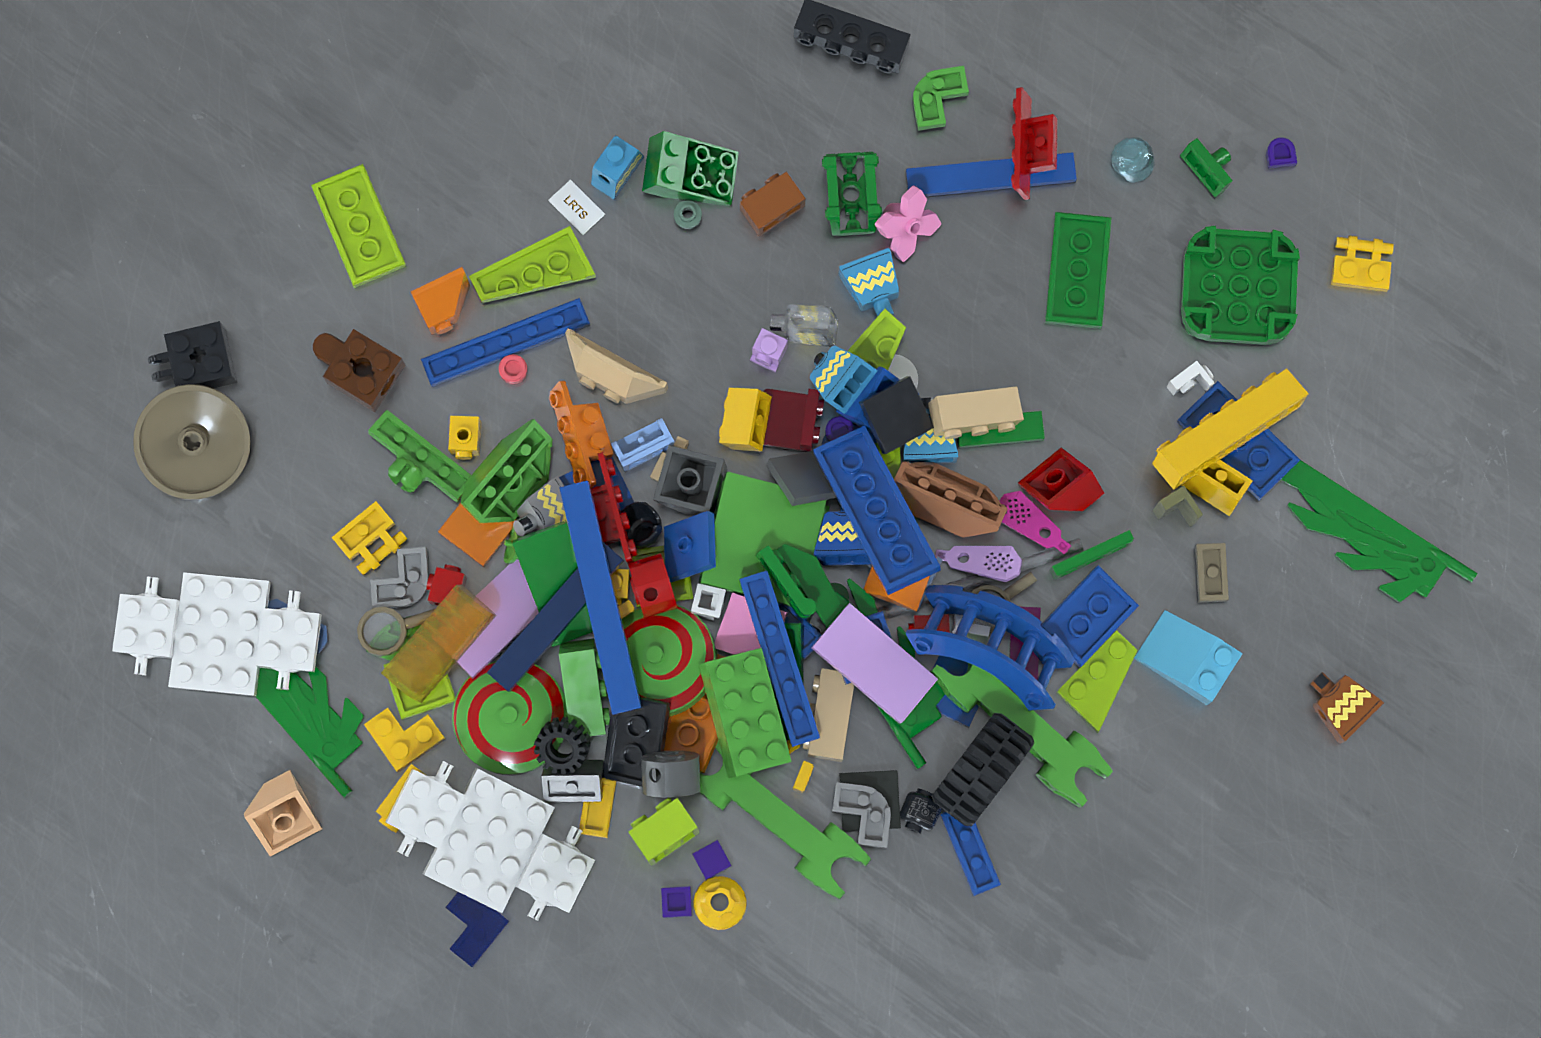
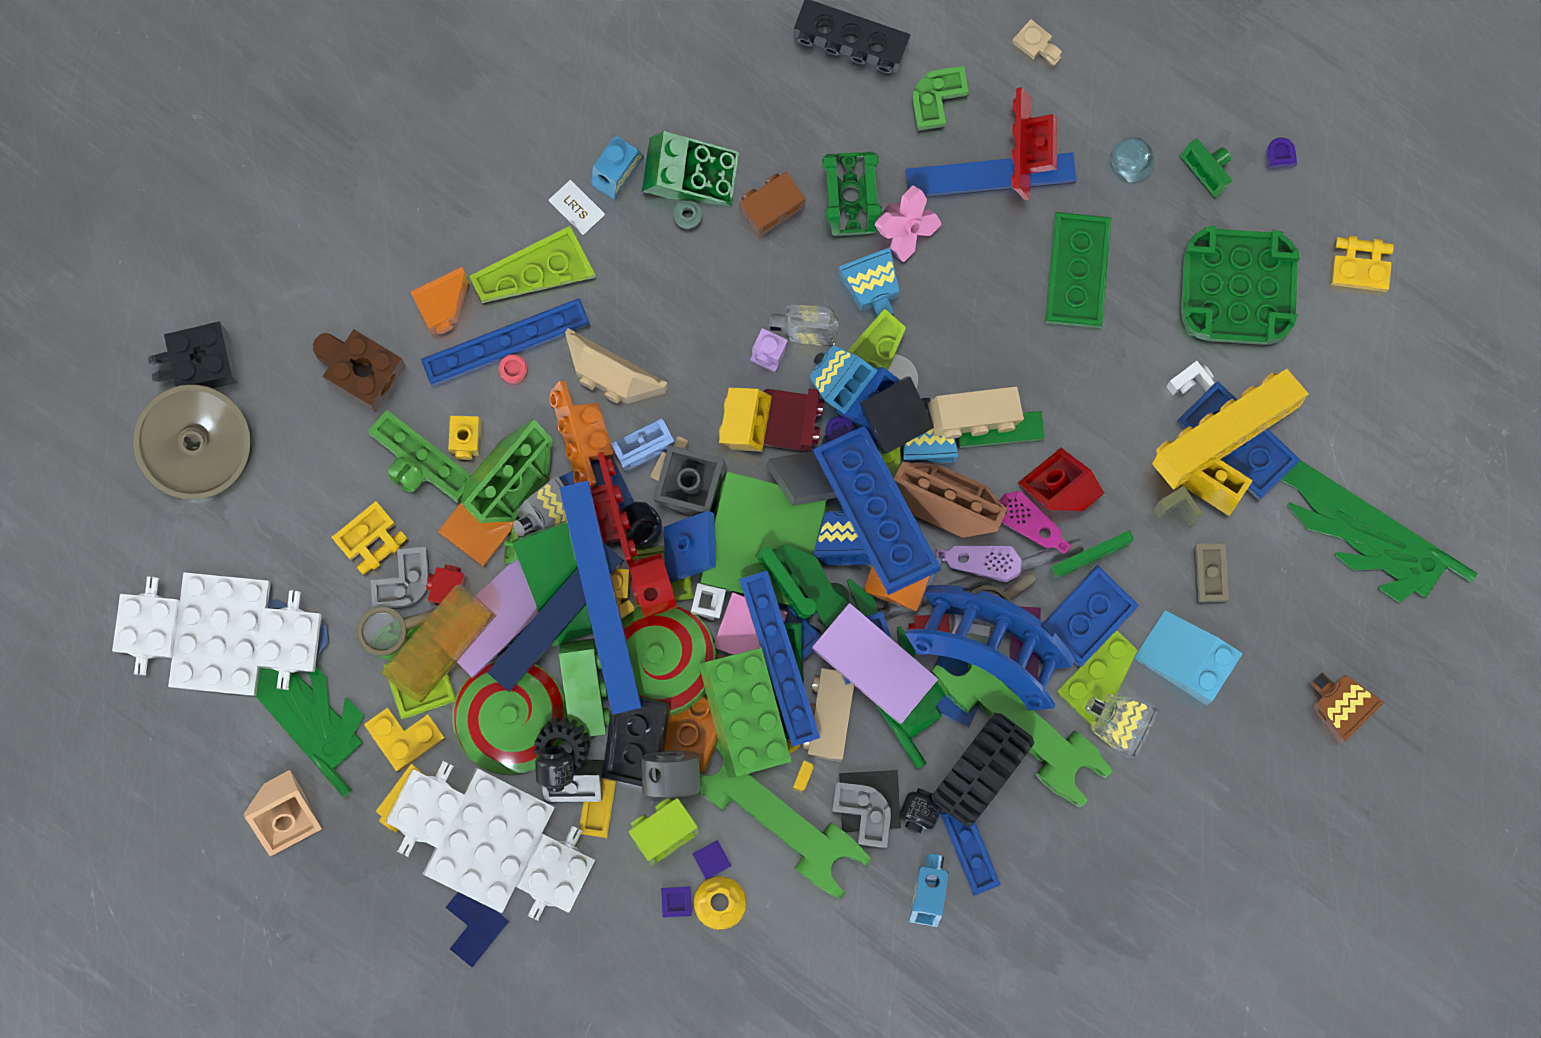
lime tile [311,164,406,288] -> none
none -> black head [535,746,574,792]
none -> dark azure torso [909,854,949,927]
none -> tan plate [1013,19,1062,66]
none -> clear torso [1085,694,1160,759]

